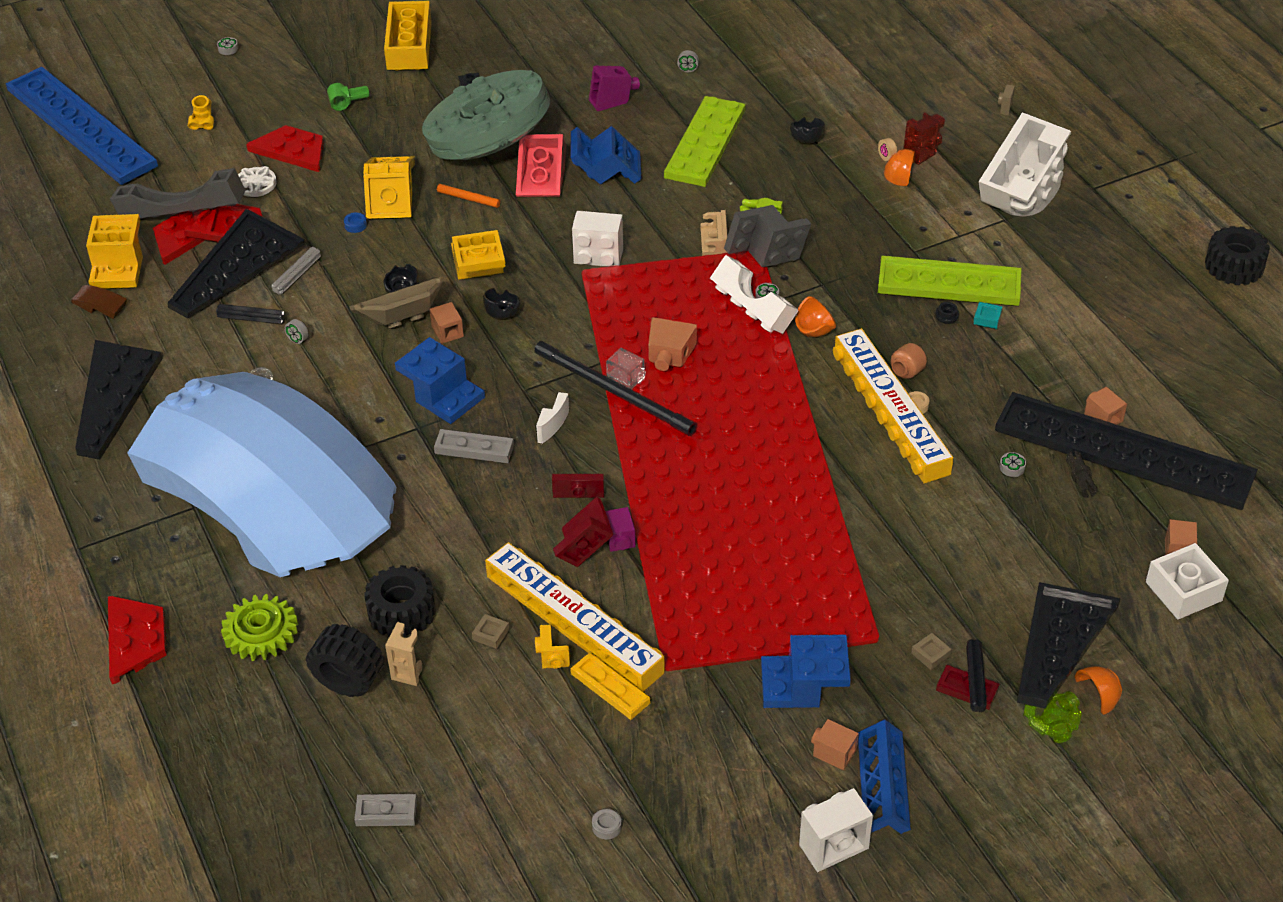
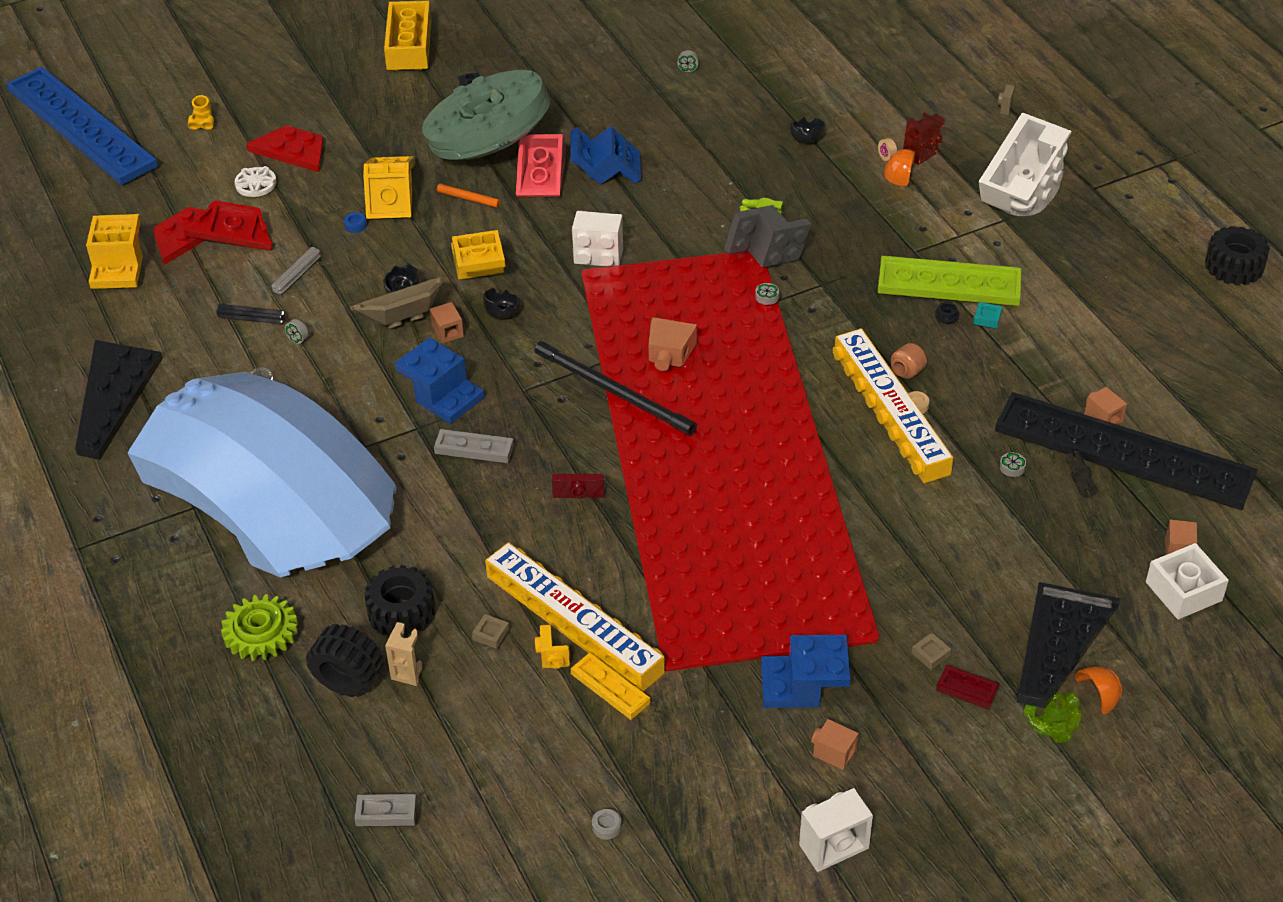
reddish brown slope [71,285,127,319] -> none
red wing [108,596,167,684] -> none
dark grey arch [110,168,246,218] -> none
black wing [168,209,305,318] -> none
light grey tile [217,37,239,55] -> none
bright green axle [327,83,370,111] -> none
white slope [536,392,569,444] -> none
dark red bracket [553,497,614,567] -> none
magenta torso [589,65,640,111] -> none
magenta brick [605,507,635,552] -> none
clear brick [606,348,646,390] -> none
lime plate [664,96,745,187] -> none
tan hinge [701,210,727,256] -> none
white arch [710,255,799,334] -> none
orange helmet [795,296,836,337] -> none
blue fence [858,720,911,834] -> none
black axle [966,639,987,713] -> none

